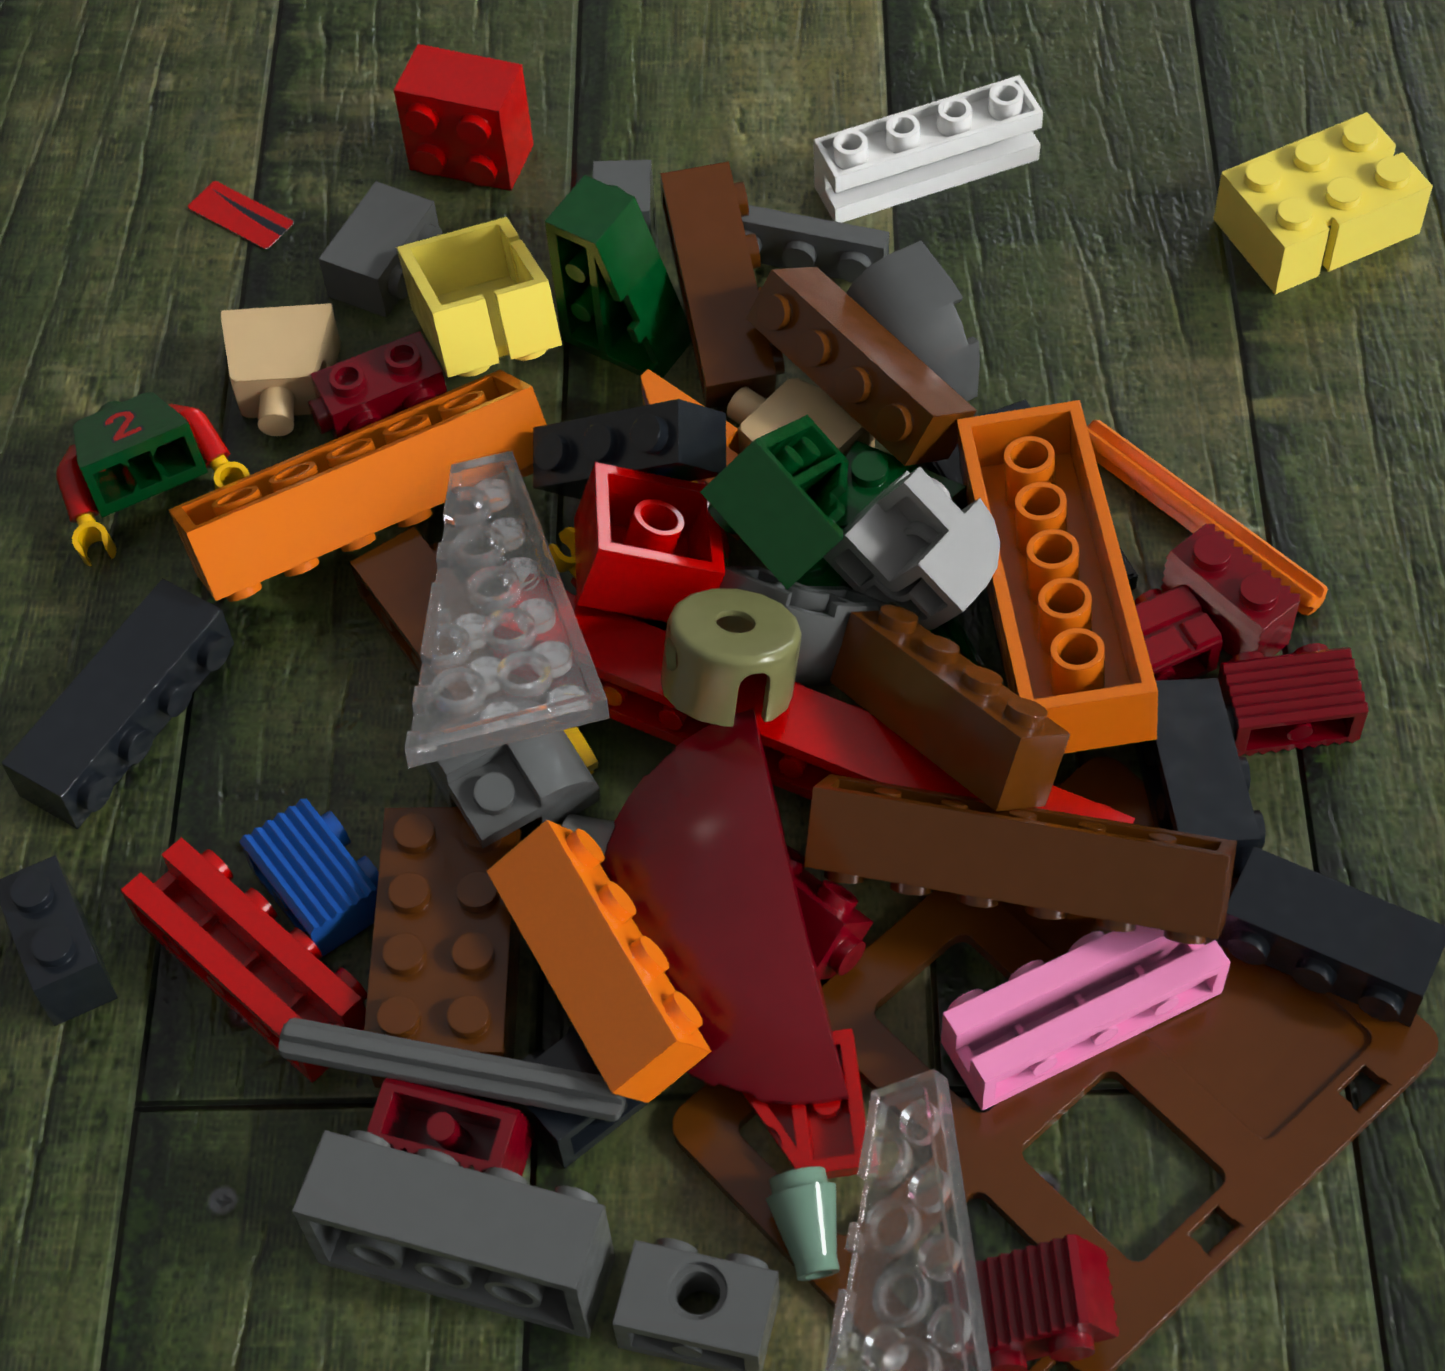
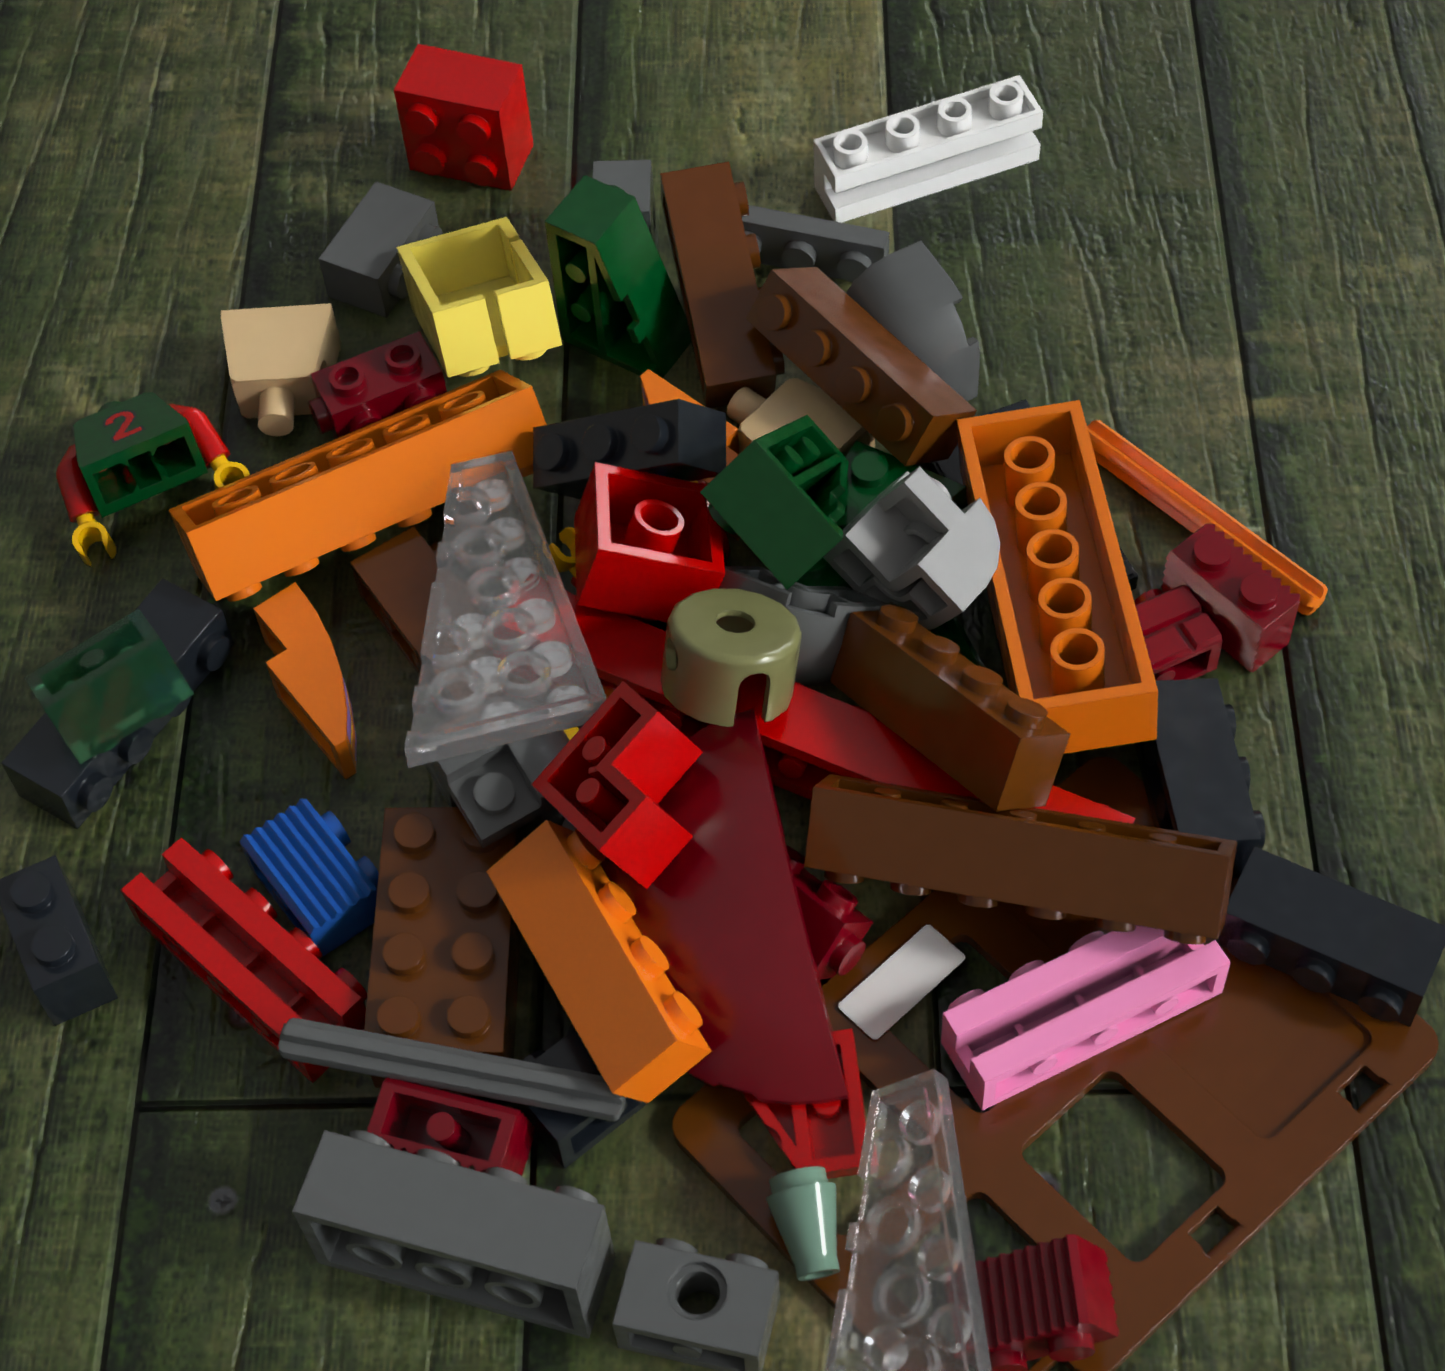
red sticker [188,181,293,249] -> none
light yellow piece [1213,112,1433,294] -> none
dark red brick [1218,643,1369,756] -> none
none -> clear green brick [24,608,194,764]
none -> orange slope [253,582,357,780]
none -> red brick [531,681,703,889]
none -> white sticker [838,925,965,1040]

